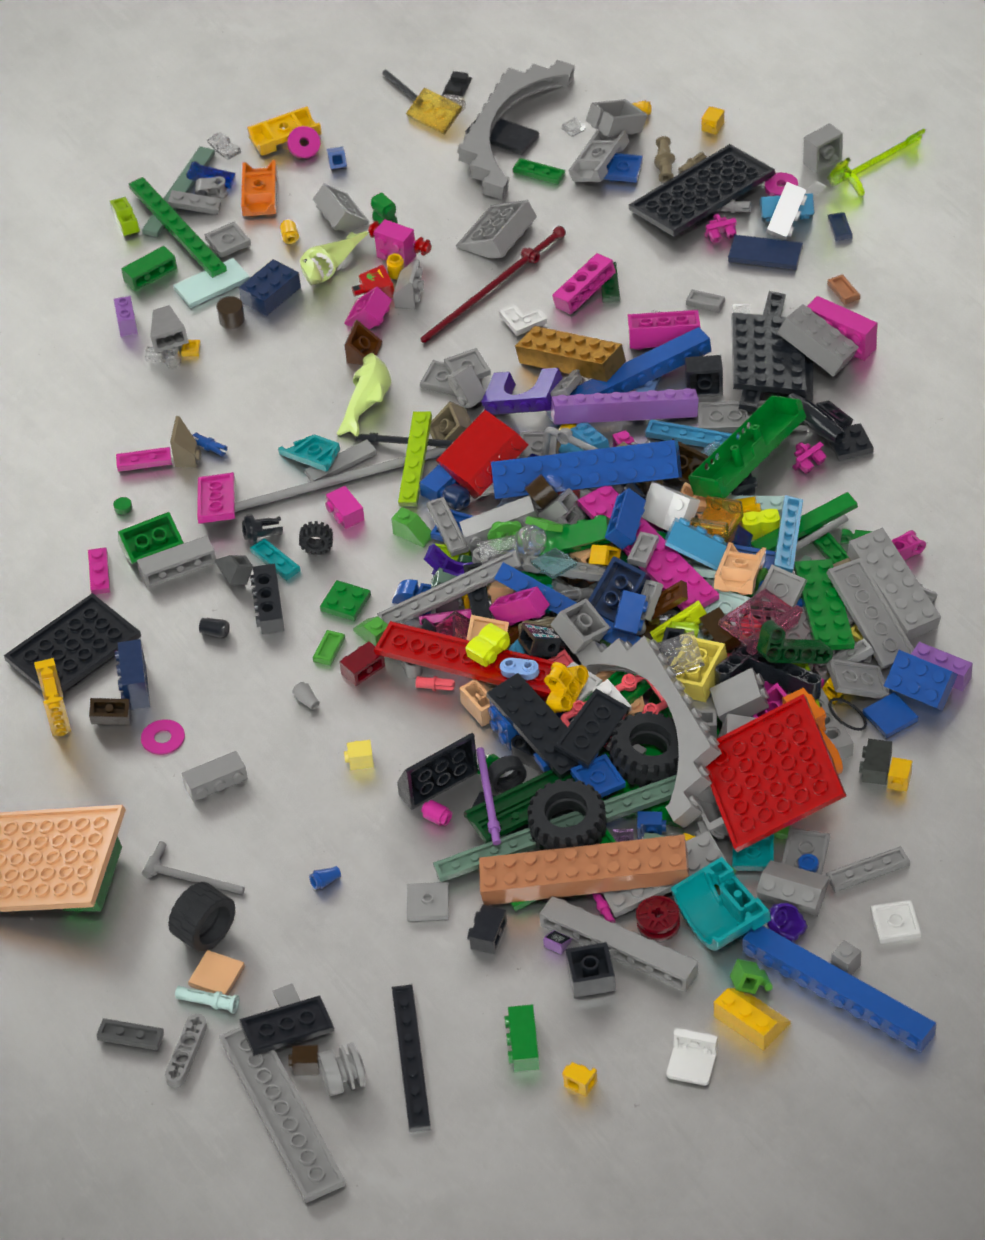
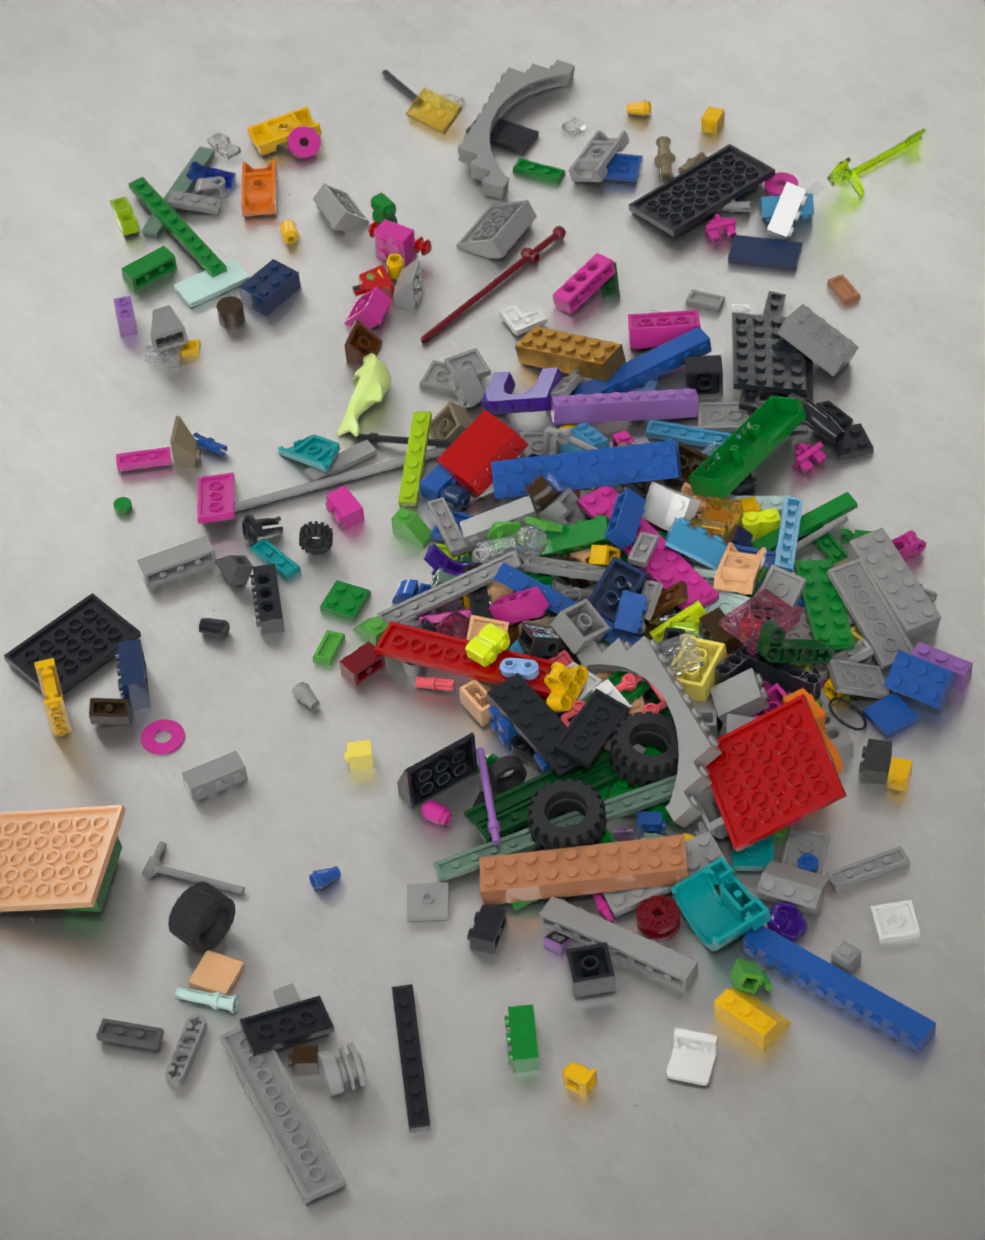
dark pink plate [88,547,110,595] -> none
green slope [117,512,184,565] -> none
light grey plate [205,221,251,258] -> none
yellowish green piece [300,231,368,285] -> none
blue brick [326,146,347,169] -> none
black piece [441,71,472,100] -> none
clear light blue piece [531,547,577,579] -> none
blue plate [570,754,626,797] -> none
light grey piece [586,99,647,137] -> none
light grey brick [803,123,843,173] -> none
dark pink brick [806,296,877,361] -> none
dark blue tile [828,212,852,241] -> none

